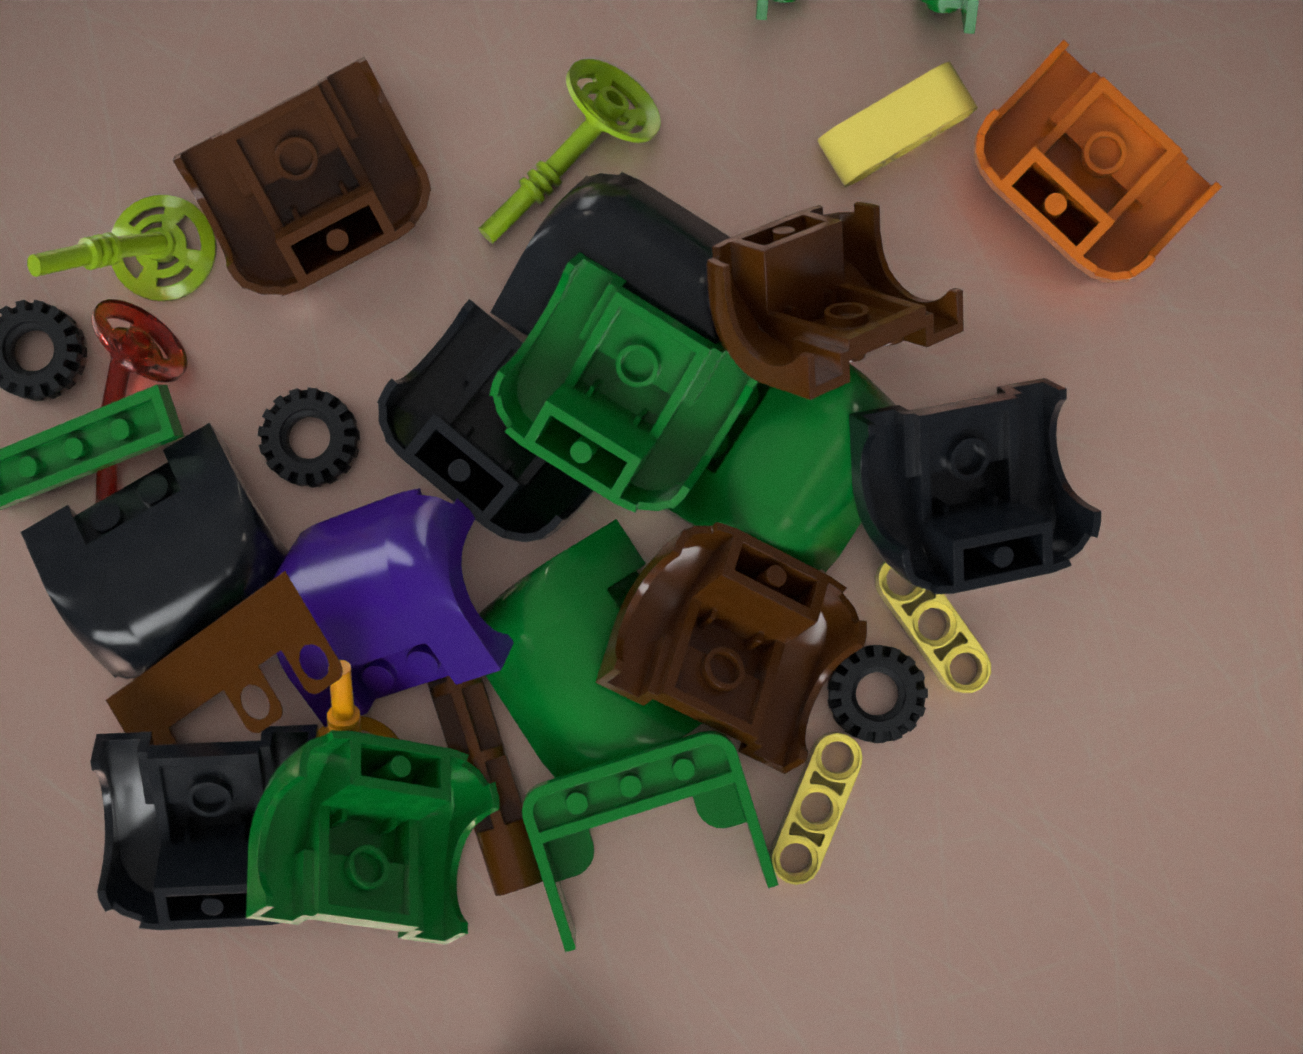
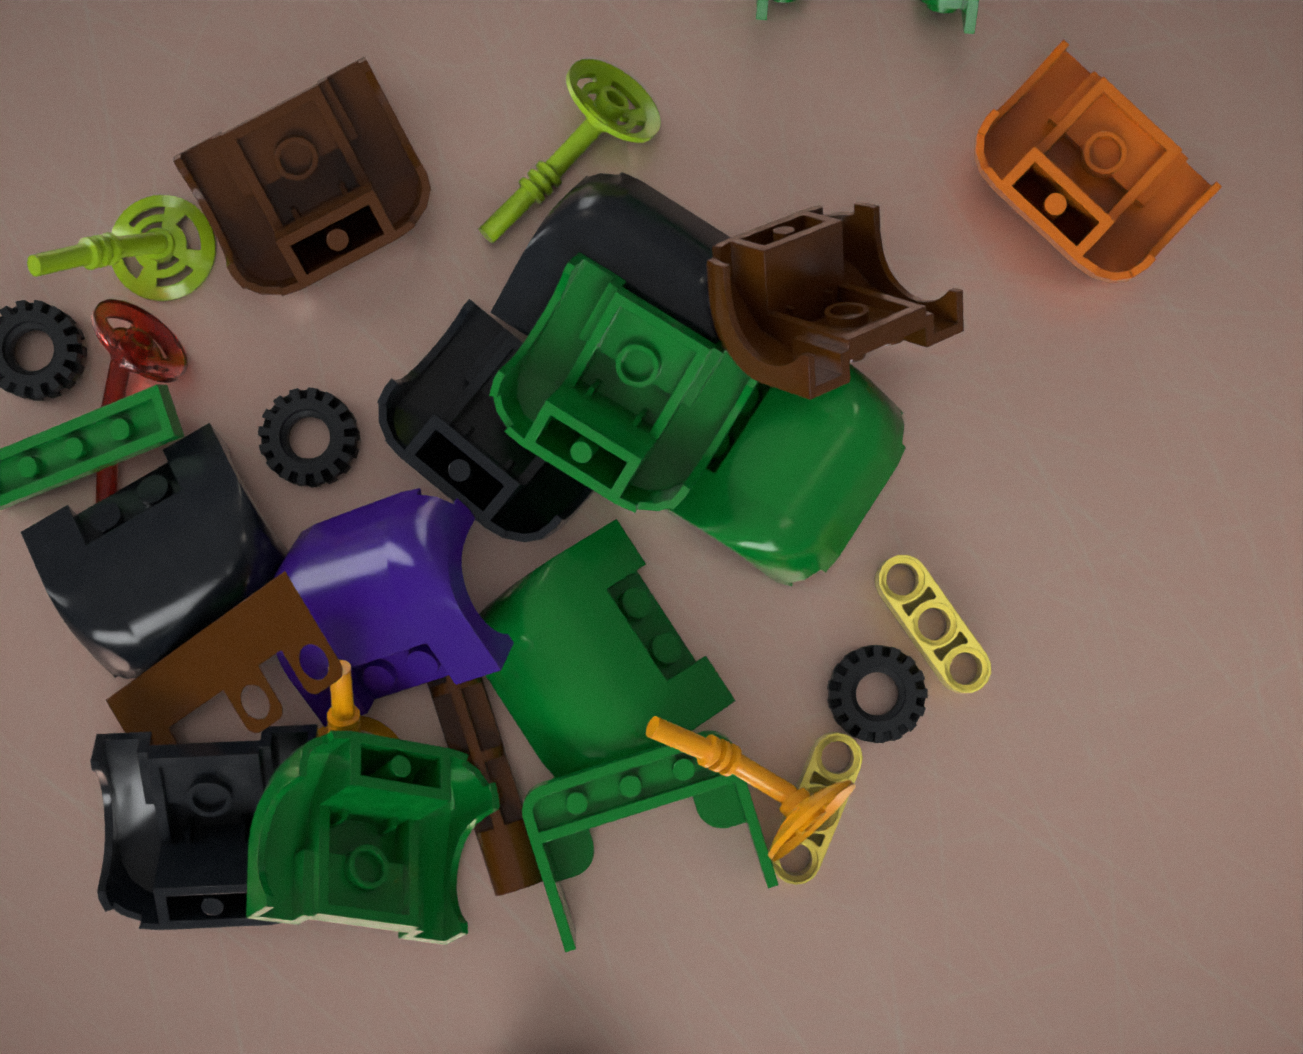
reddish brown piece [595,522,867,774] -> none
light yellow beam [817,61,978,187] -> none
black piece [849,378,1101,594] -> none
none -> light orange dish [646,716,855,862]

